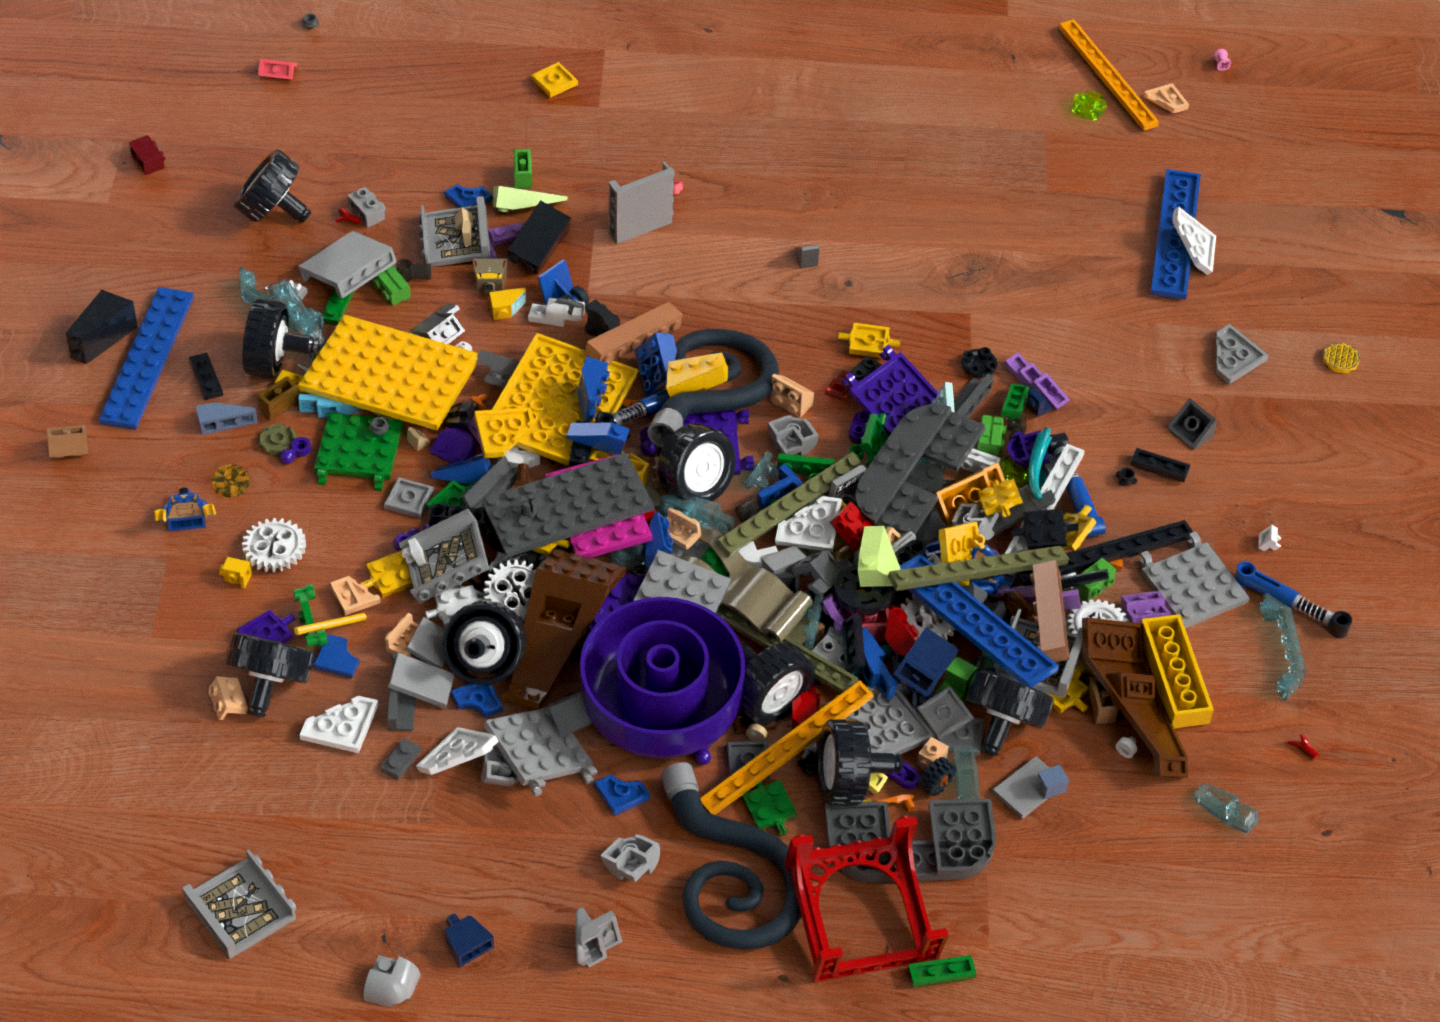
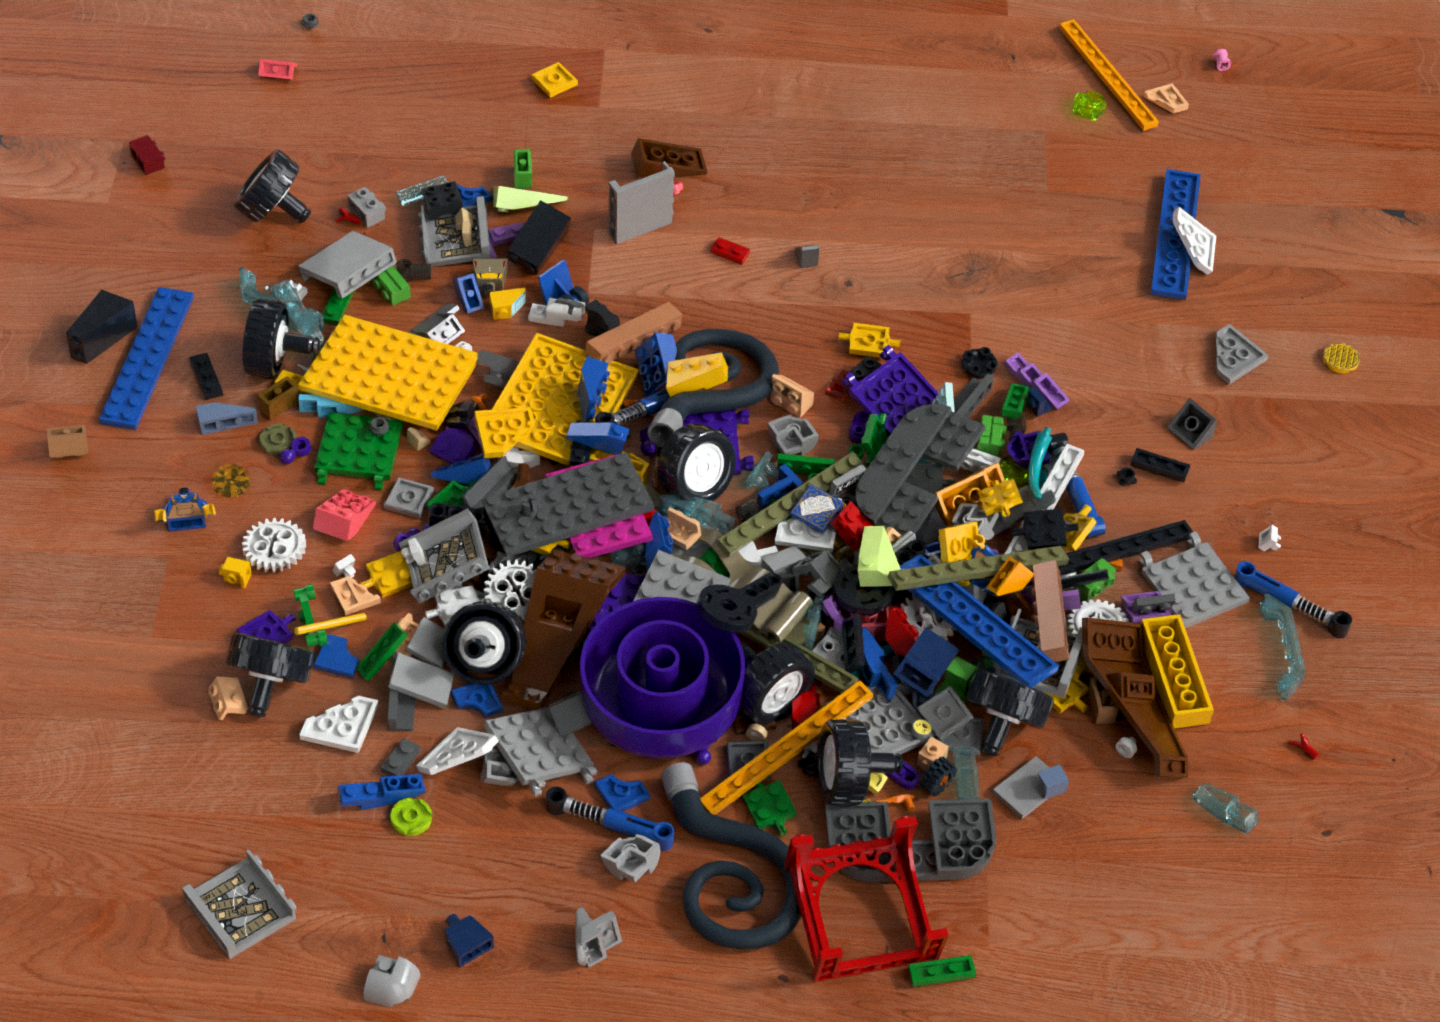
none -> coral slope [313,490,376,541]
none -> white tile [333,554,356,578]
none -> blue slope [337,774,425,810]
none -> green plate [356,622,408,681]
none -> lime tile [390,798,432,836]
none -> clear light blue plate [396,175,448,206]
none -> black brick [421,181,463,220]
none -> blue slope [451,273,484,313]
none -> piece [546,786,674,851]
none -> reddish brown slope [631,138,708,178]
none -> black beam [696,572,783,633]
none -> red plate [710,237,750,265]
none -> tile [790,484,844,534]
none -> tile [911,719,932,740]
none -> light orange slope [986,556,1034,596]
none -> dark grey plate [1132,594,1176,614]

